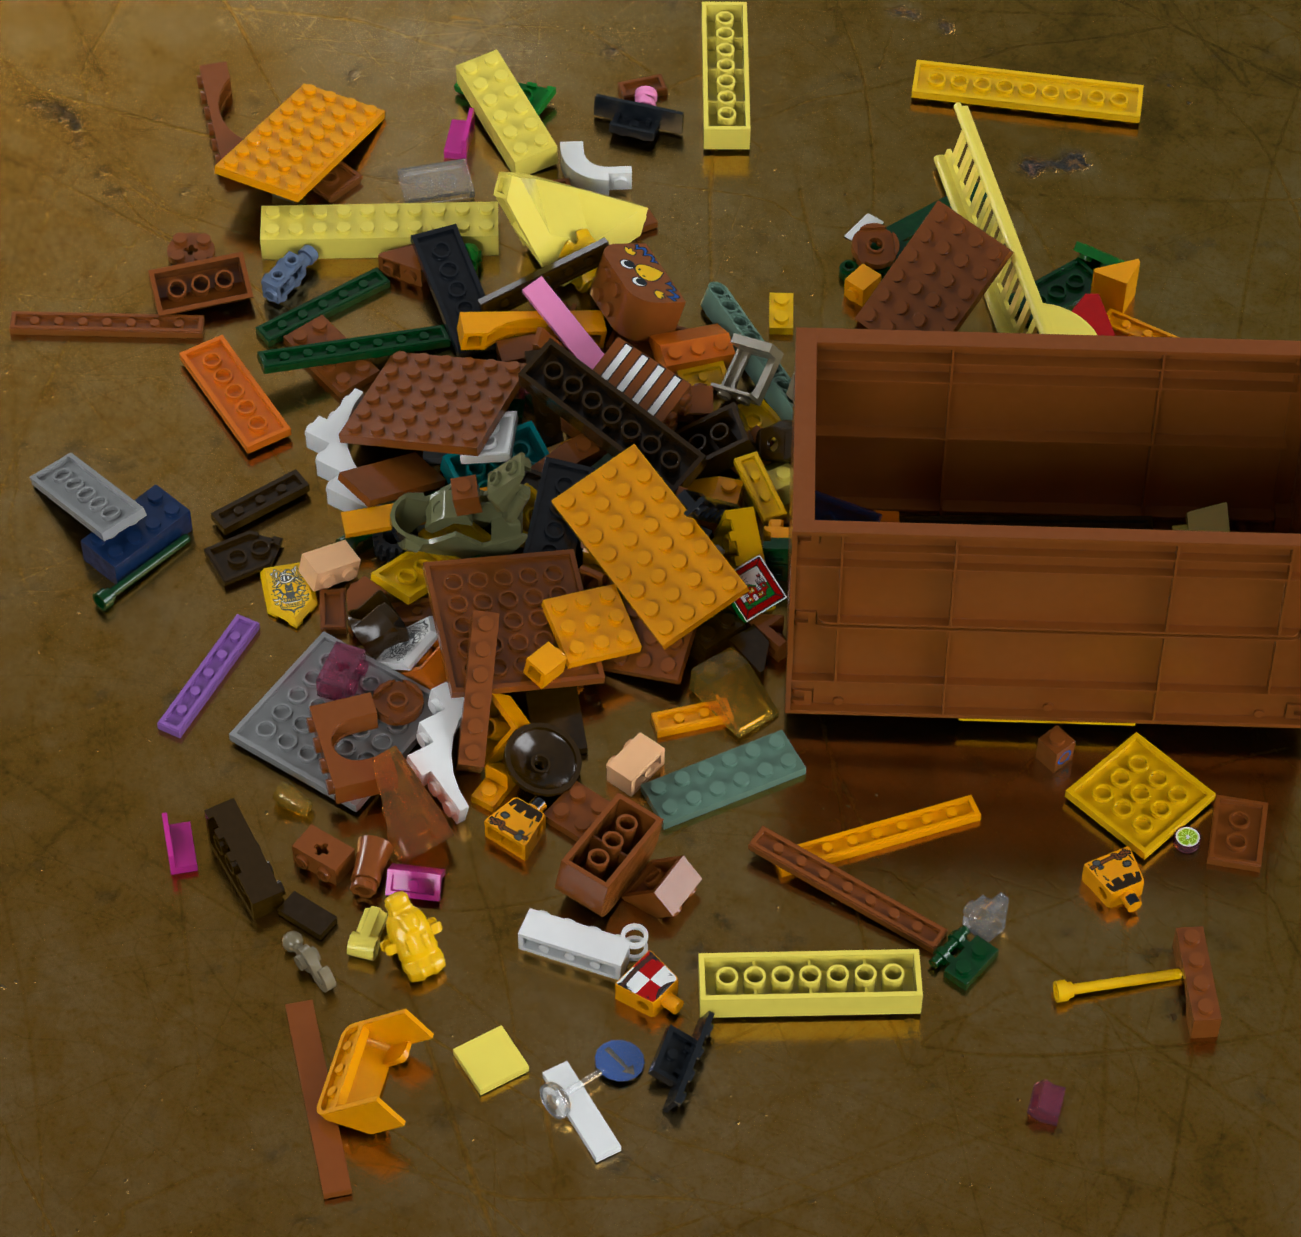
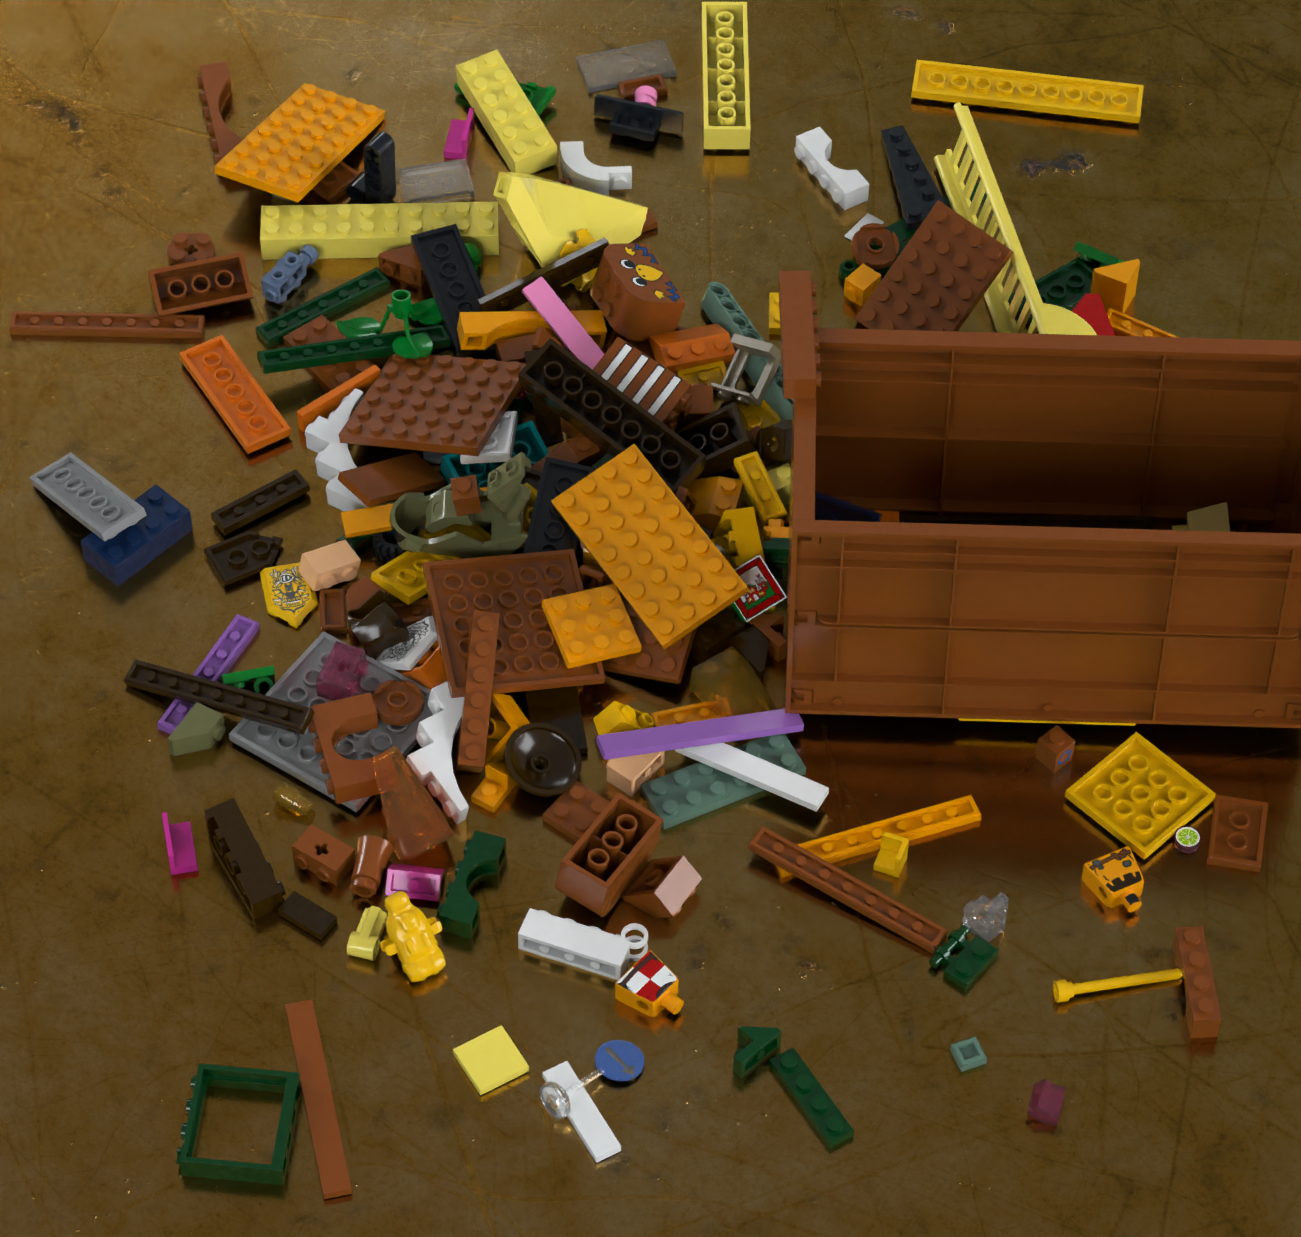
dark green piece [93,534,191,611] -> none
dark tan piece [282,931,336,993] -> none
light orange windscreen [317,1008,434,1134] -> none
light orange torso [484,796,547,861] -> none
light orange brick [523,641,567,689] -> none
black bracket [648,1011,714,1113] -> none
black bracket [678,489,740,524] -> none
light yellow brick [698,949,923,1018] -> none
none -> dark brown tile [124,659,314,735]
none -> olive slope [168,702,226,756]
none -> dark green window [176,1063,301,1185]
none -> green plate [222,665,275,693]
none -> orange tile [297,365,381,432]
none -> green plant [337,290,443,359]
none -> black beam [346,131,396,204]
none -> dark green arch [436,830,506,939]
none -> clear tile [577,40,677,93]
none -> yellow slope [593,701,654,735]
none -> medium lavender tile [596,709,804,760]
none -> white tile [675,743,829,812]
none -> dark green slope [733,1026,781,1078]
none -> dark green plate [769,1048,854,1148]
none -> dark orange brick [779,270,821,399]
none -> white arch [794,127,869,210]
none -> yellow panel [873,832,909,878]
none -> black wing [881,125,947,231]
none -> sand green tile [950,1036,987,1072]

